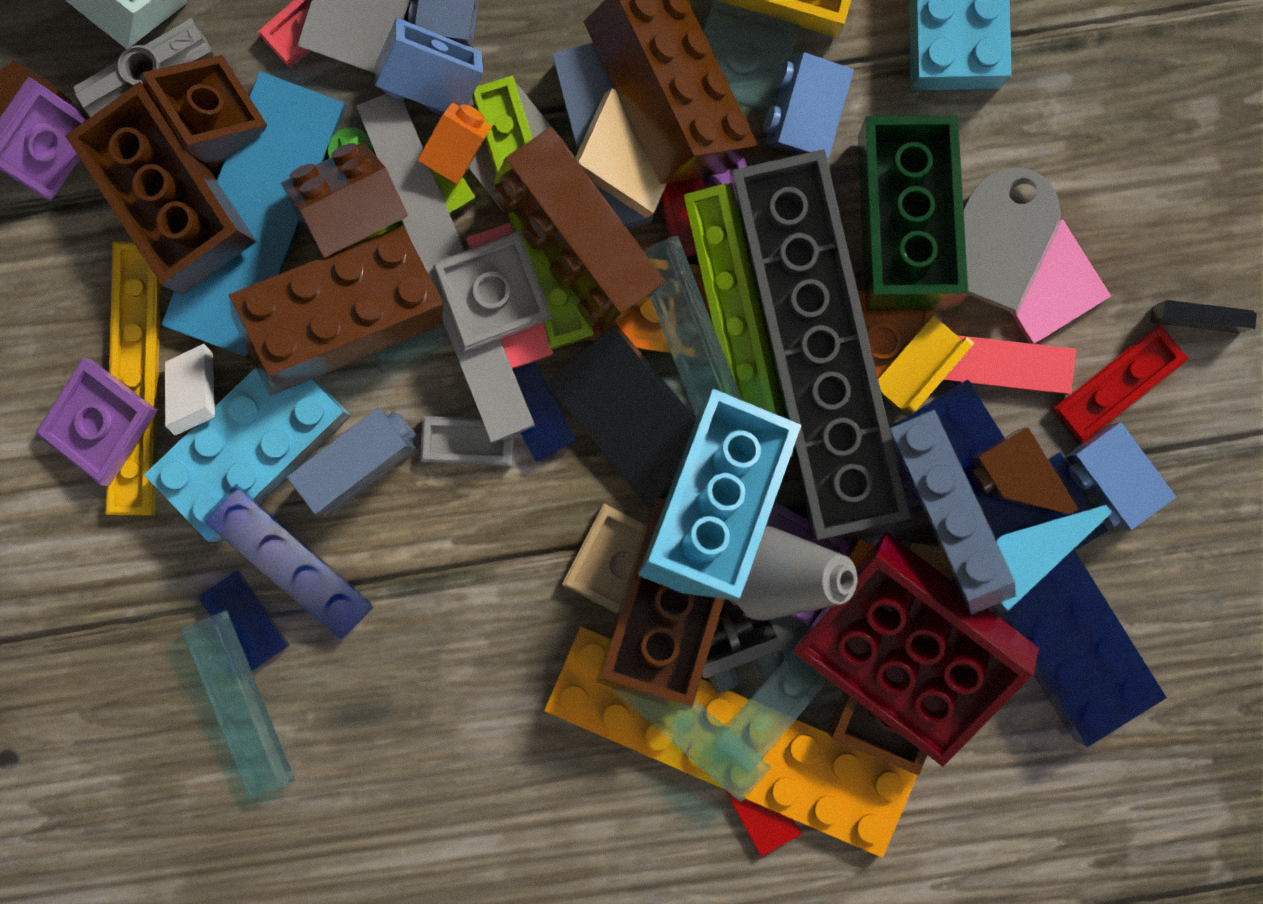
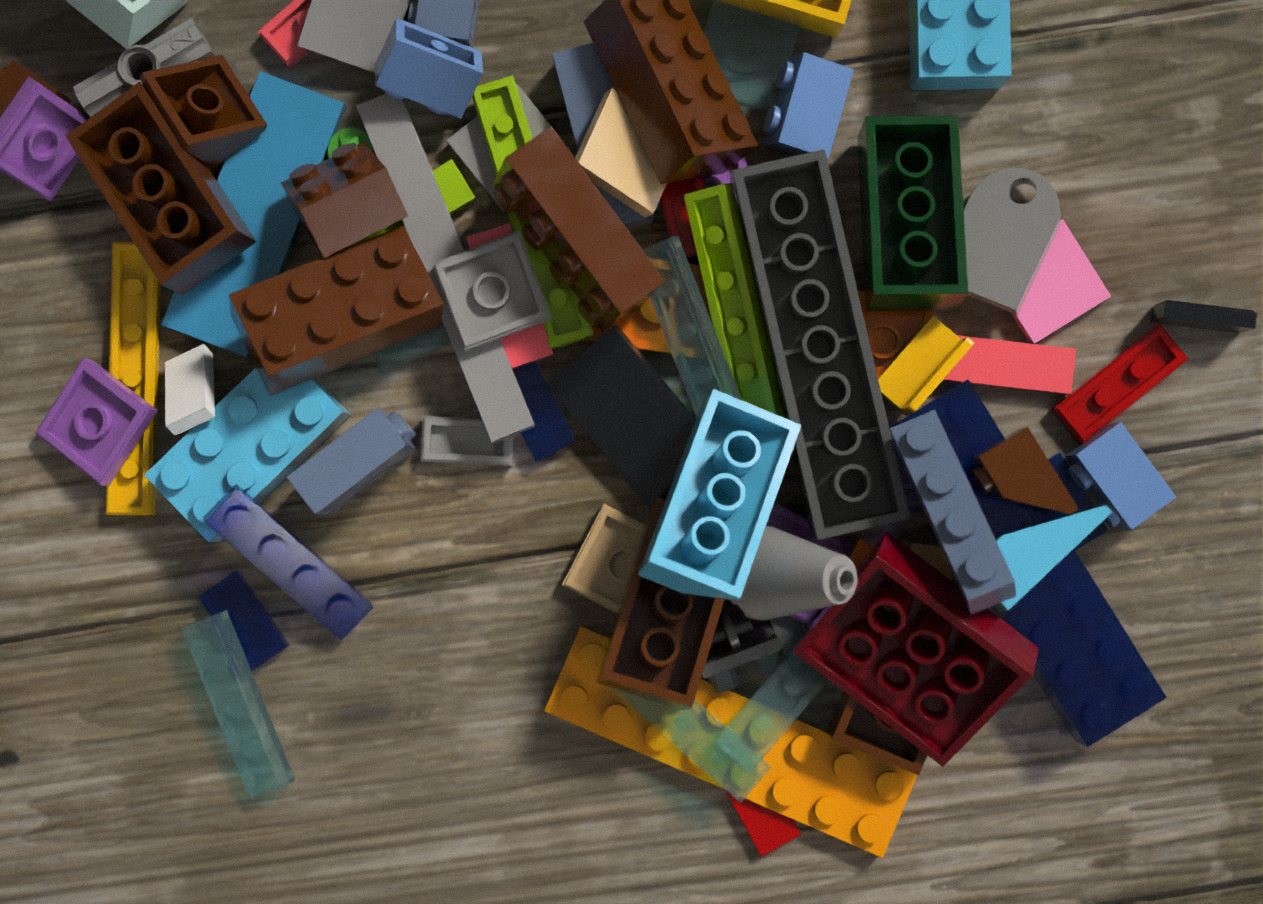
orange brick [417,102,492,185] -> none

